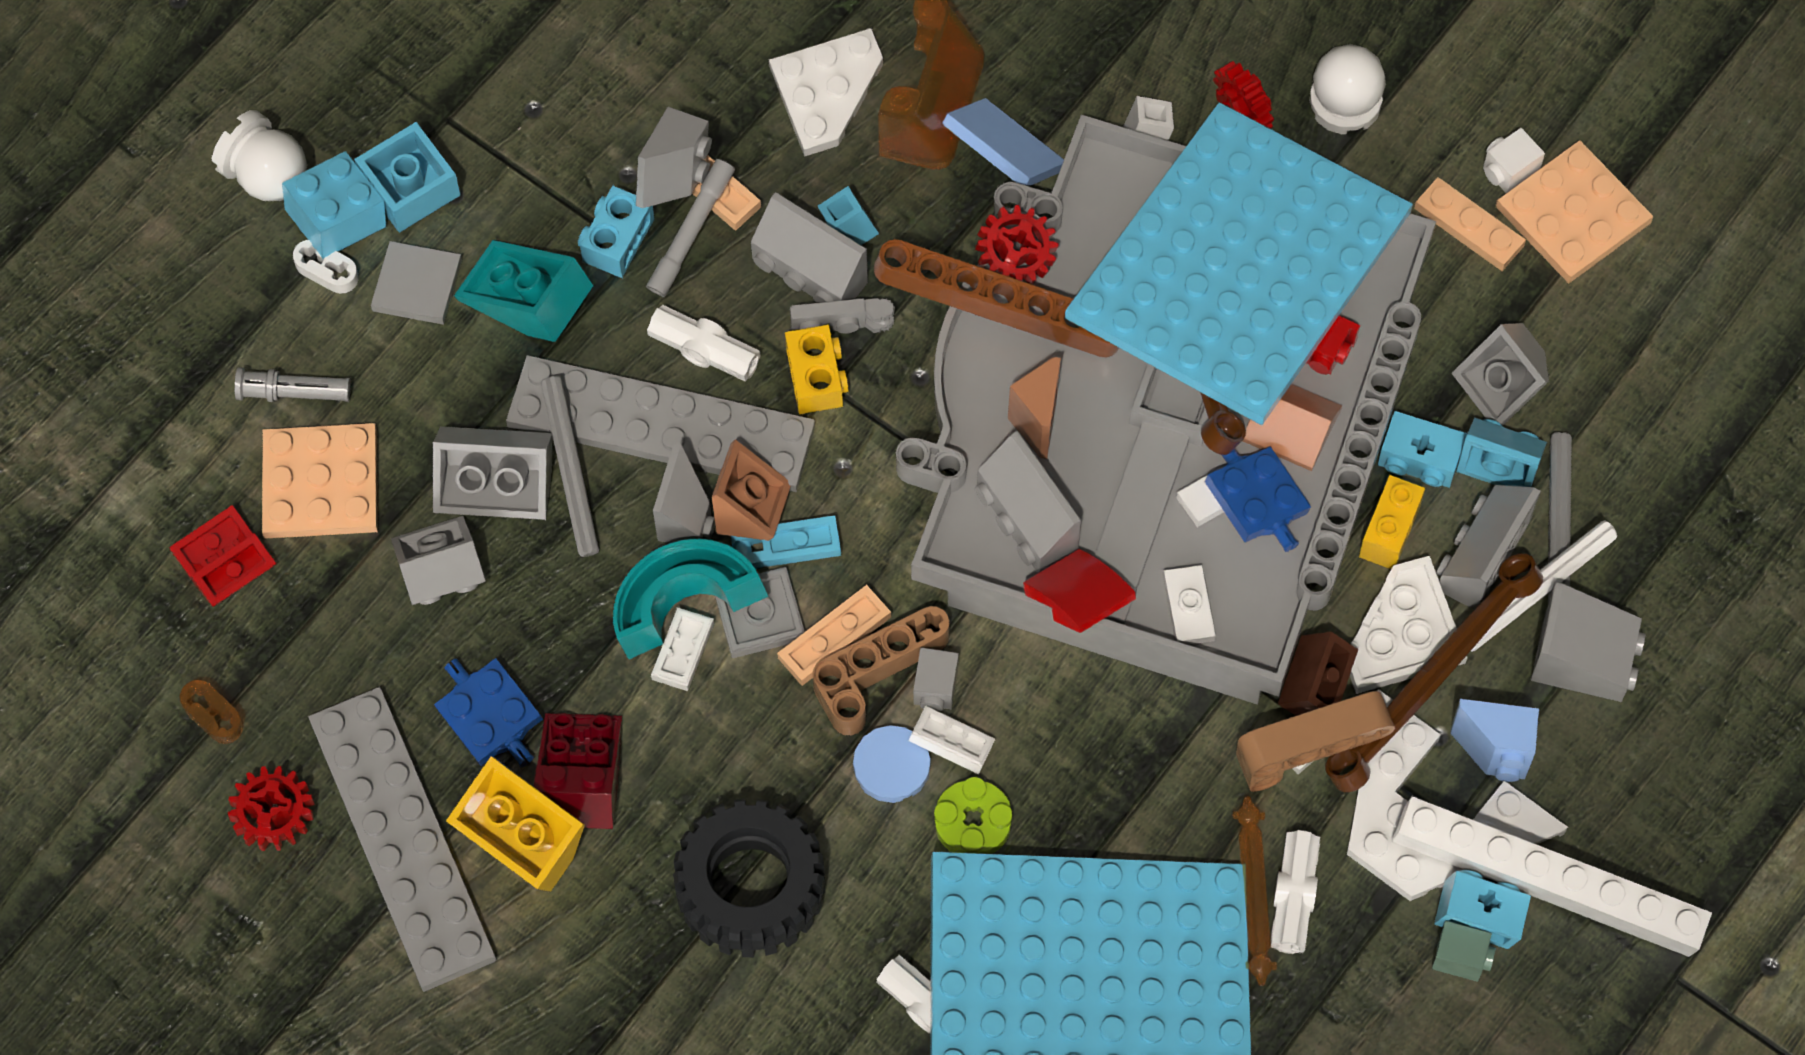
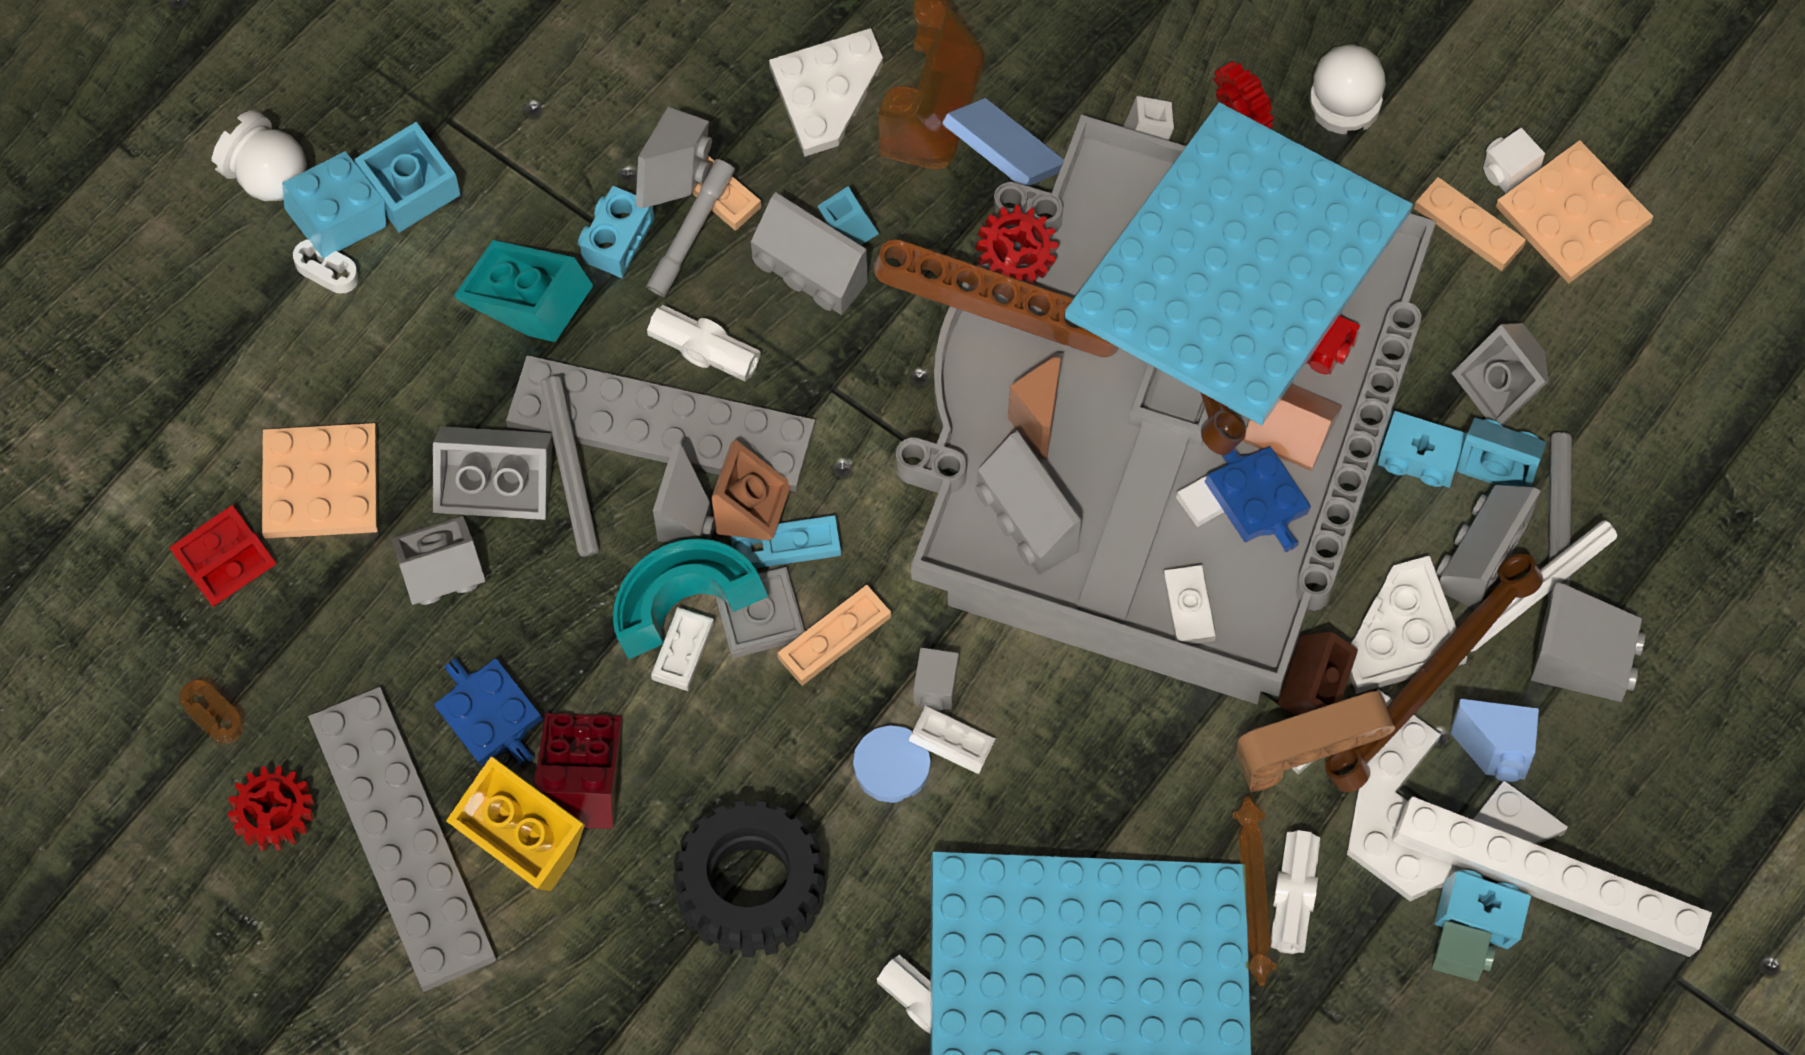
light grey pin [235,367,351,402] -> none
light grey tile [371,241,462,325] -> none
yellow brick [785,325,849,414] -> none
light grey hinge [790,298,895,333] -> none
medium nougat beam [813,606,949,736] -> none
lime plate [934,777,1013,854] -> none
red slope [1023,549,1136,633] -> none
yellow brick [1359,475,1425,569] -> none

